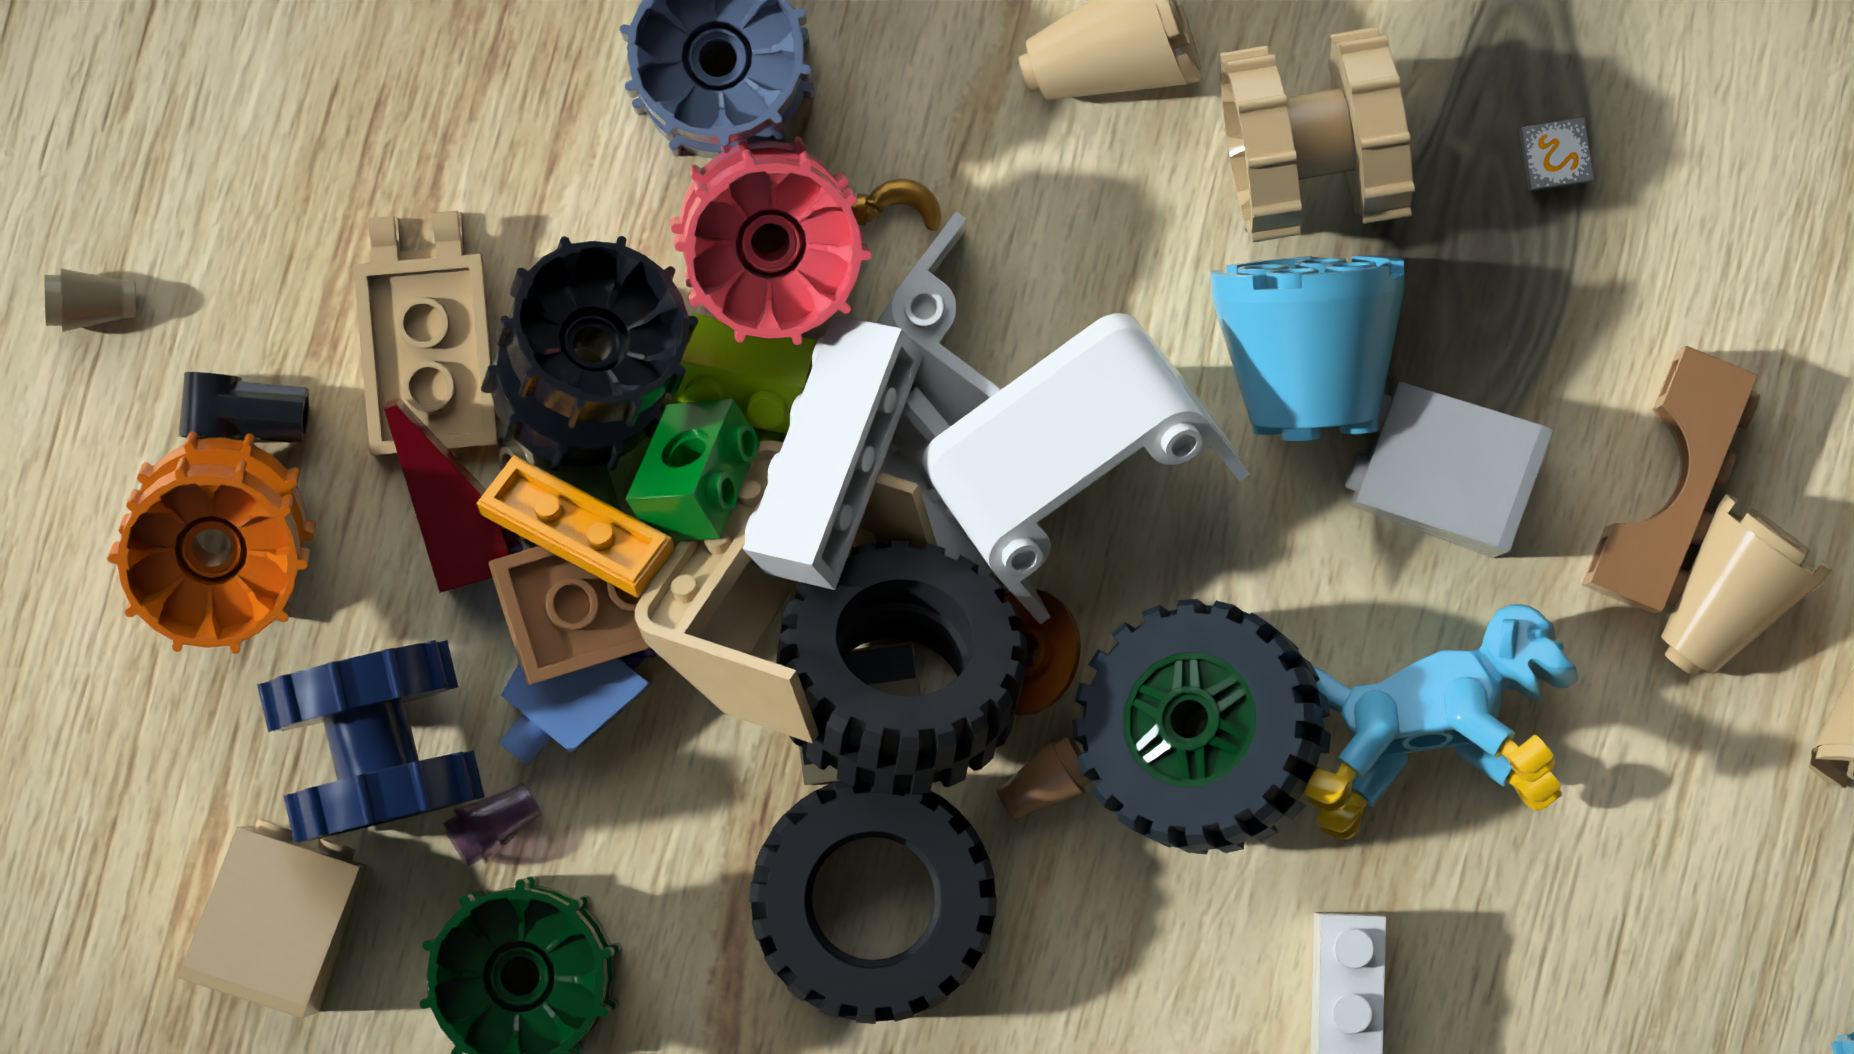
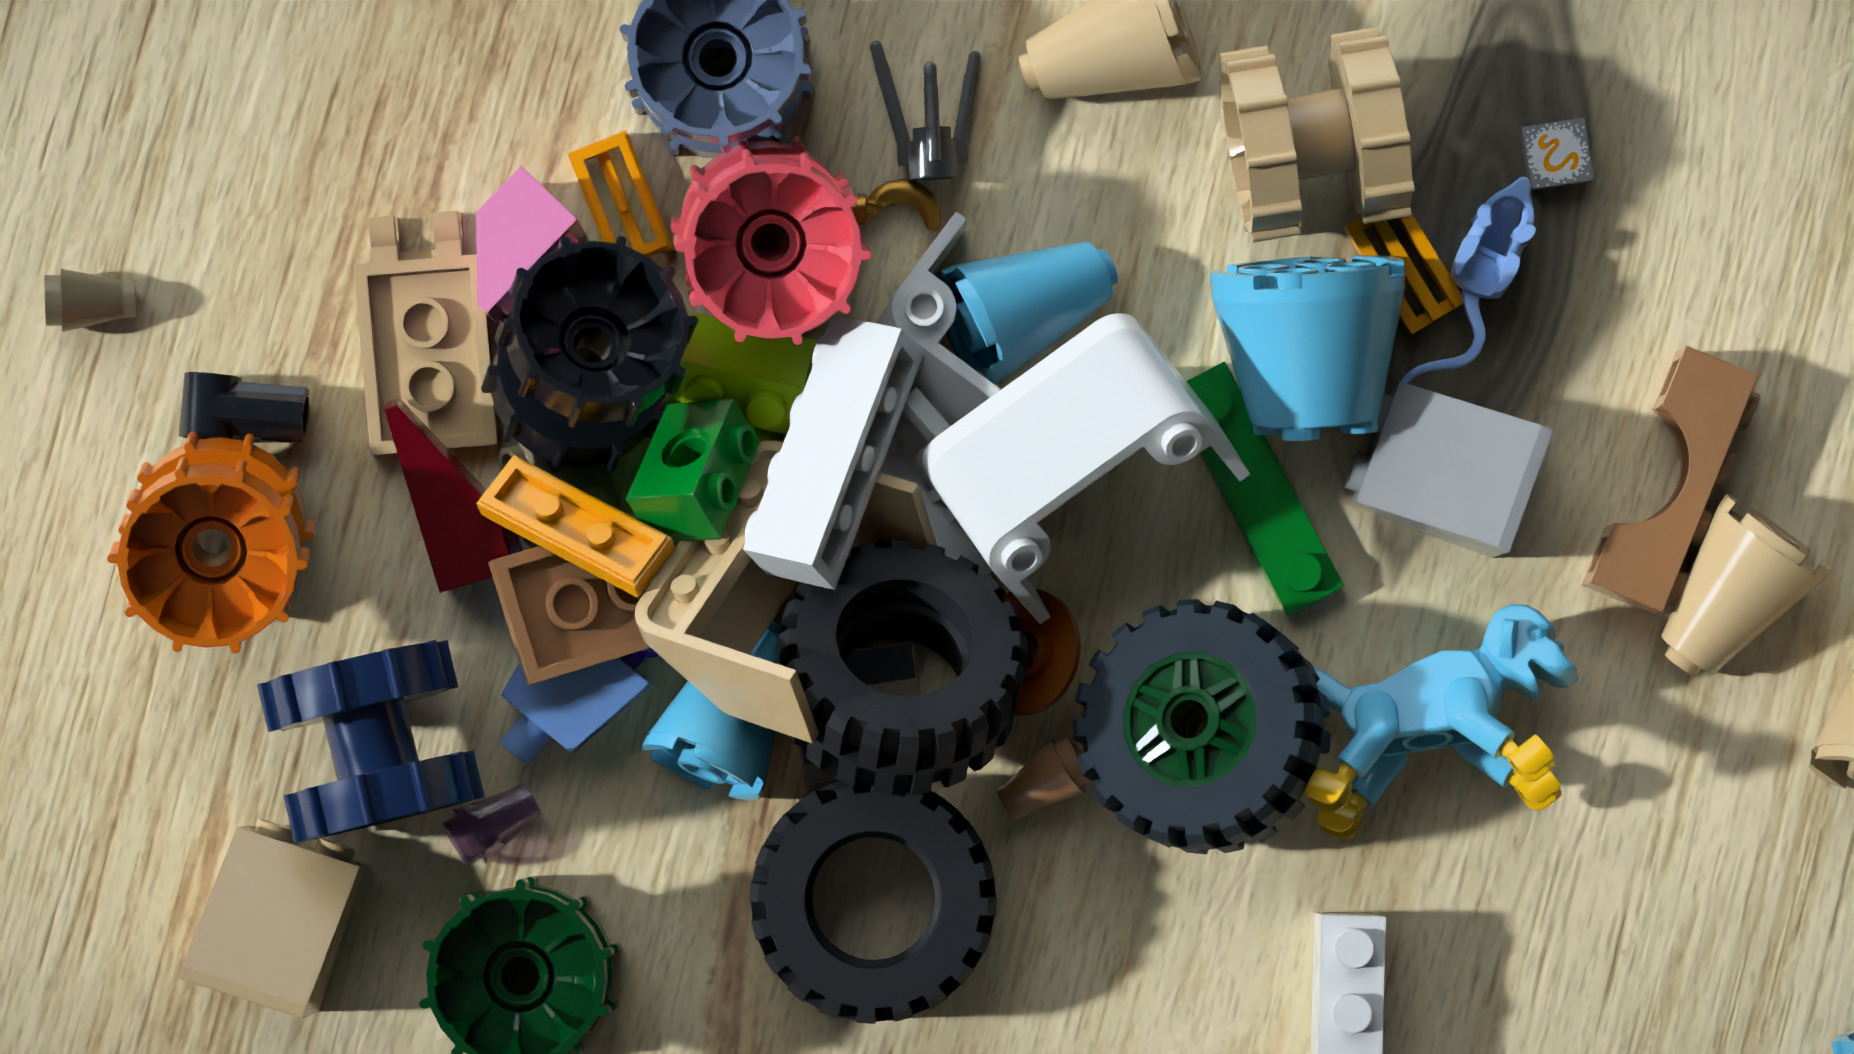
none -> bright pink slope [476,166,586,325]
none -> light orange tile [567,130,674,259]
none -> medium azure cone [642,621,781,801]
none -> dark grey plant [870,40,981,181]
none -> medium azure cone [934,241,1118,384]
none -> green plate [1186,361,1344,616]
none -> light orange tile [1343,214,1463,336]
none -> light blue animal [1401,177,1536,384]

